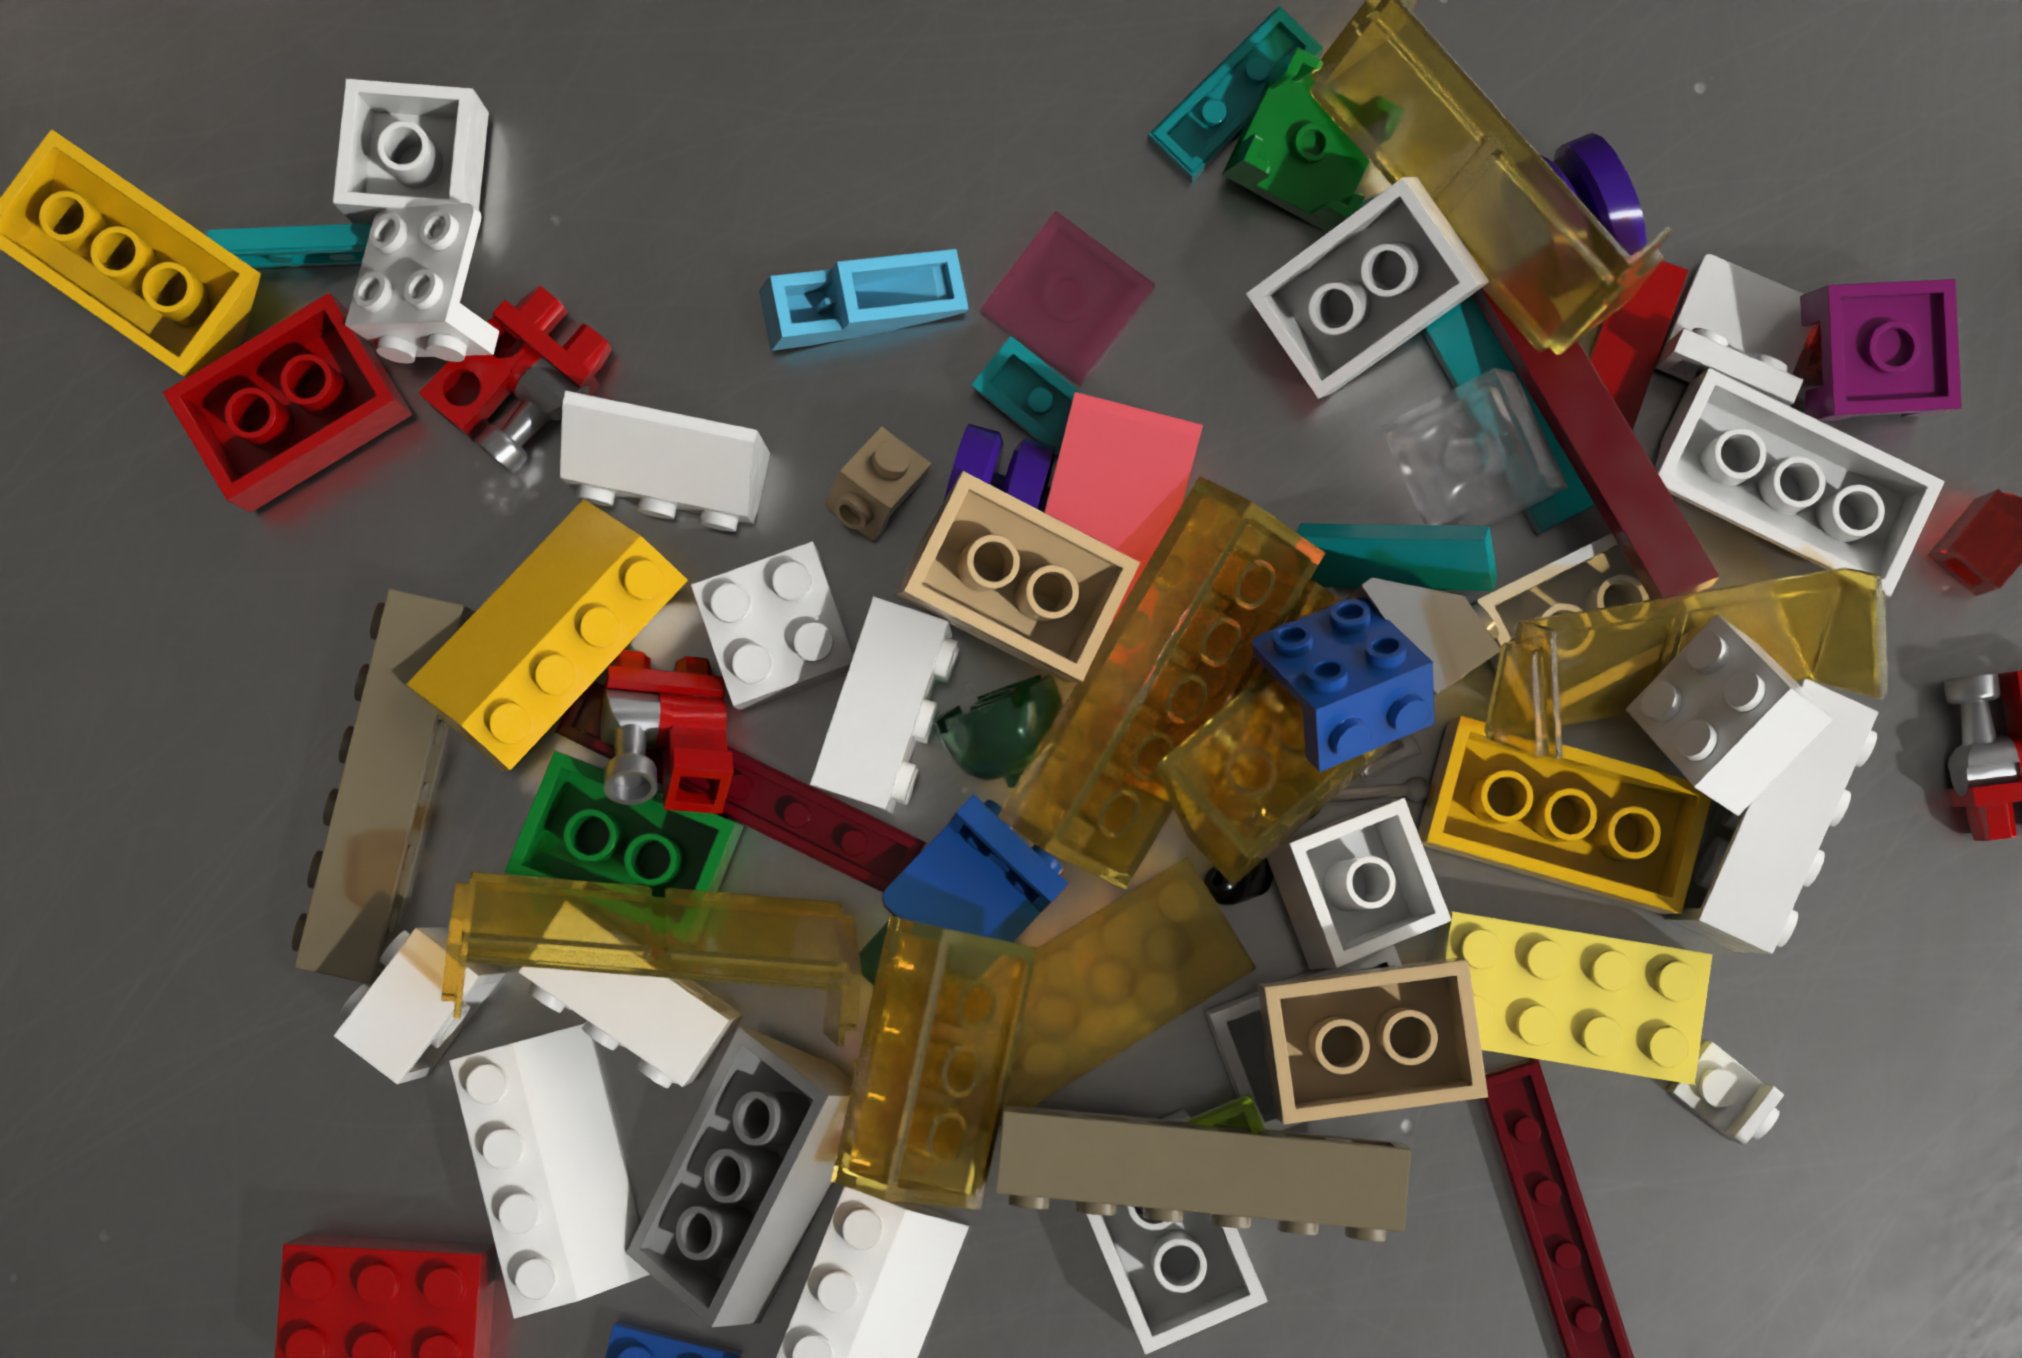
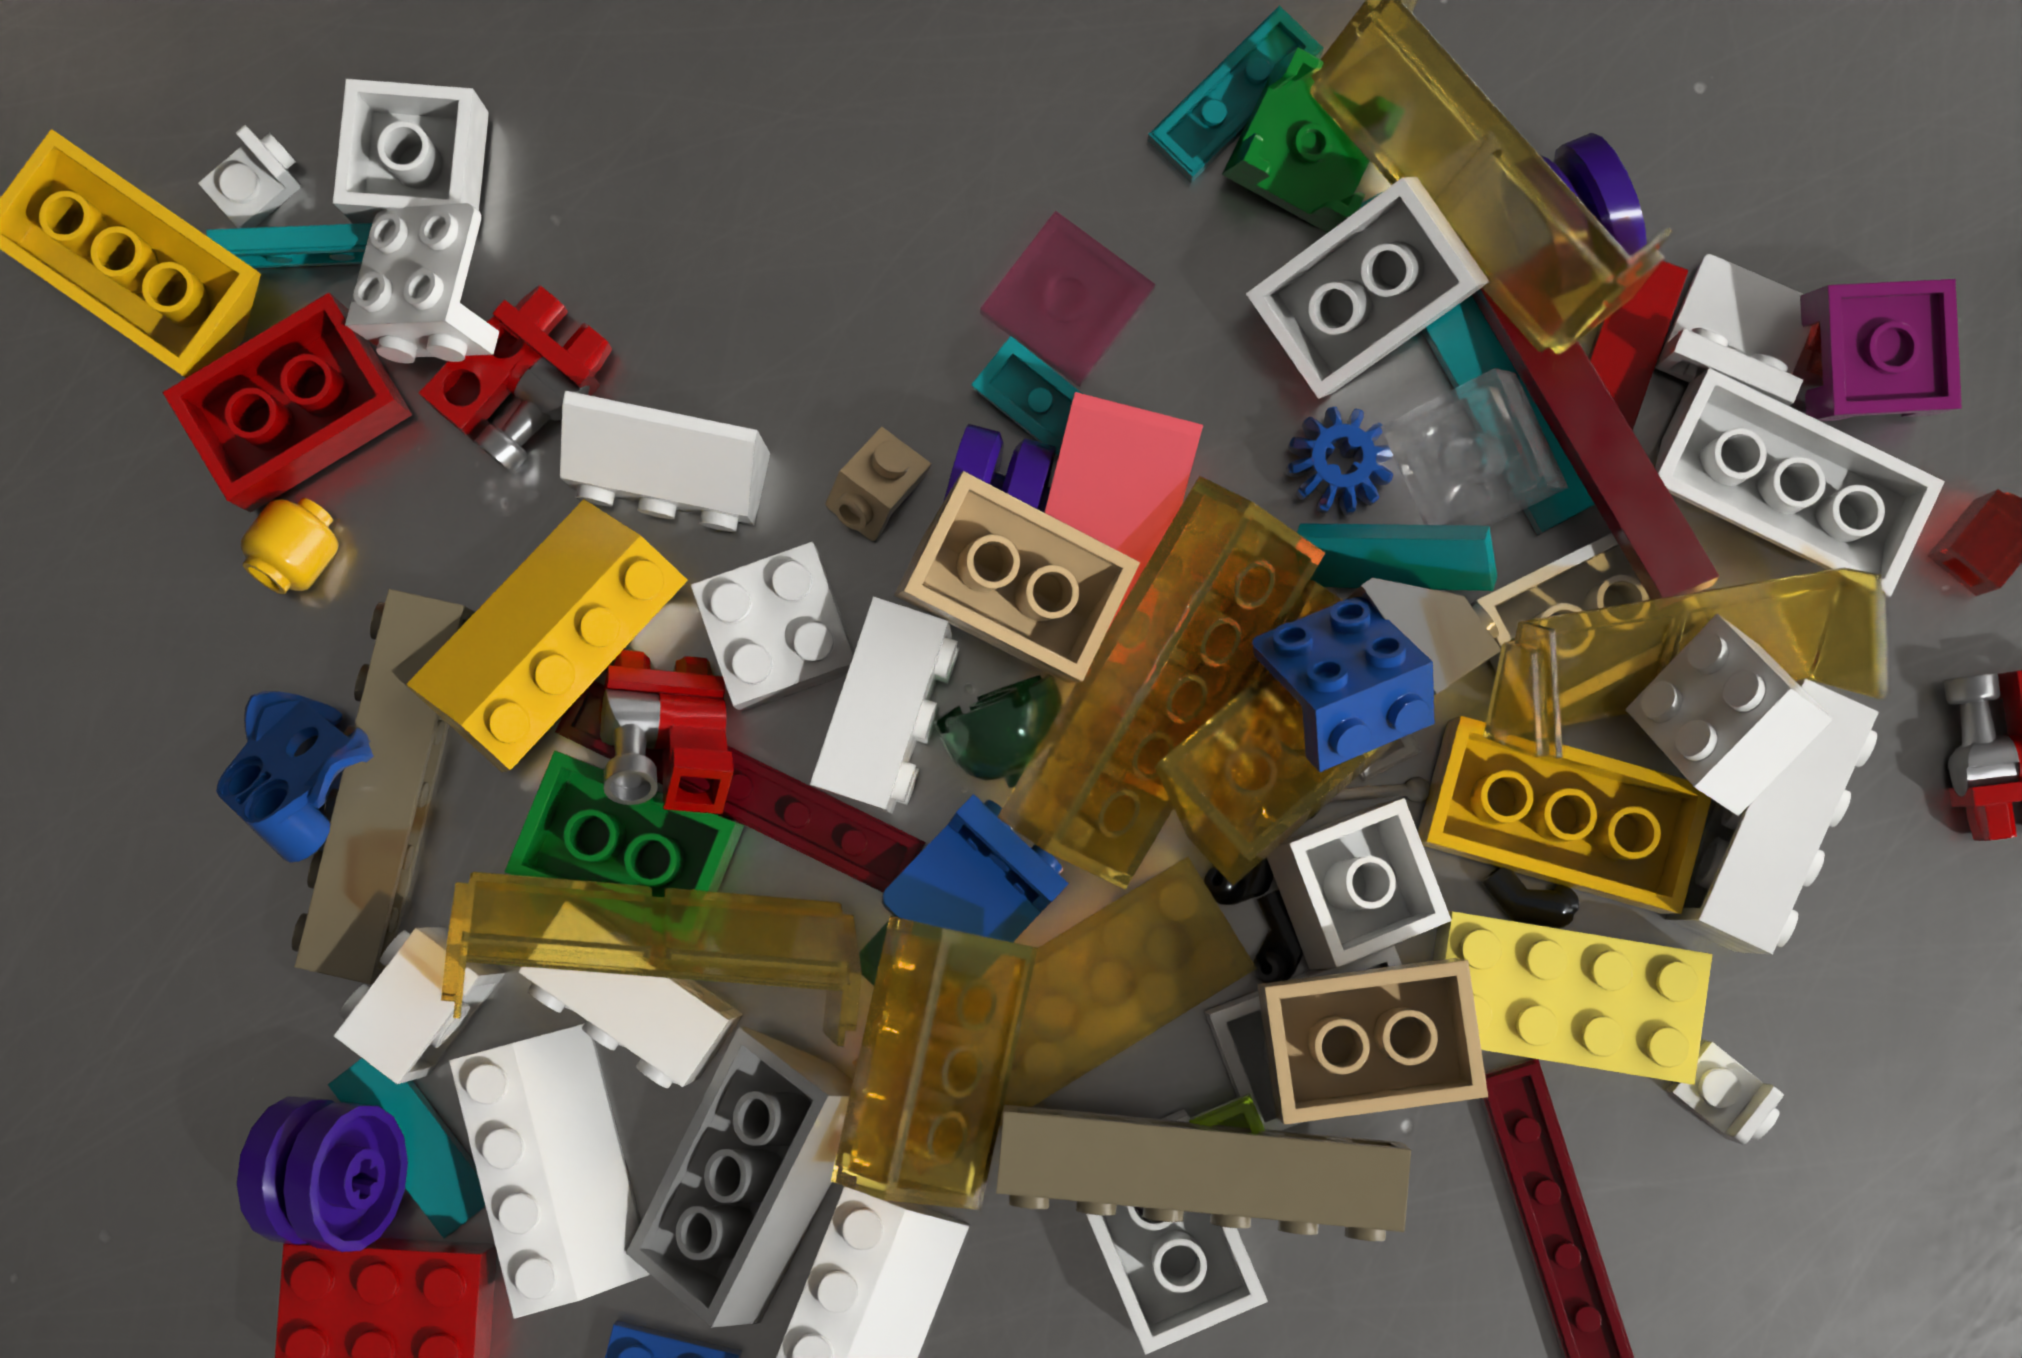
medium azure slope [759,249,969,351] -> none
none -> white bracket [198,125,302,228]
none -> blue piece [216,691,374,863]
none -> dark purple wheel [237,1096,408,1252]
none -> yellow head [241,498,338,594]
none -> teal tile [328,1058,486,1239]
none -> black arm [1253,889,1304,983]
none -> blue gear [1286,407,1395,515]
none -> black arm [1481,867,1580,929]

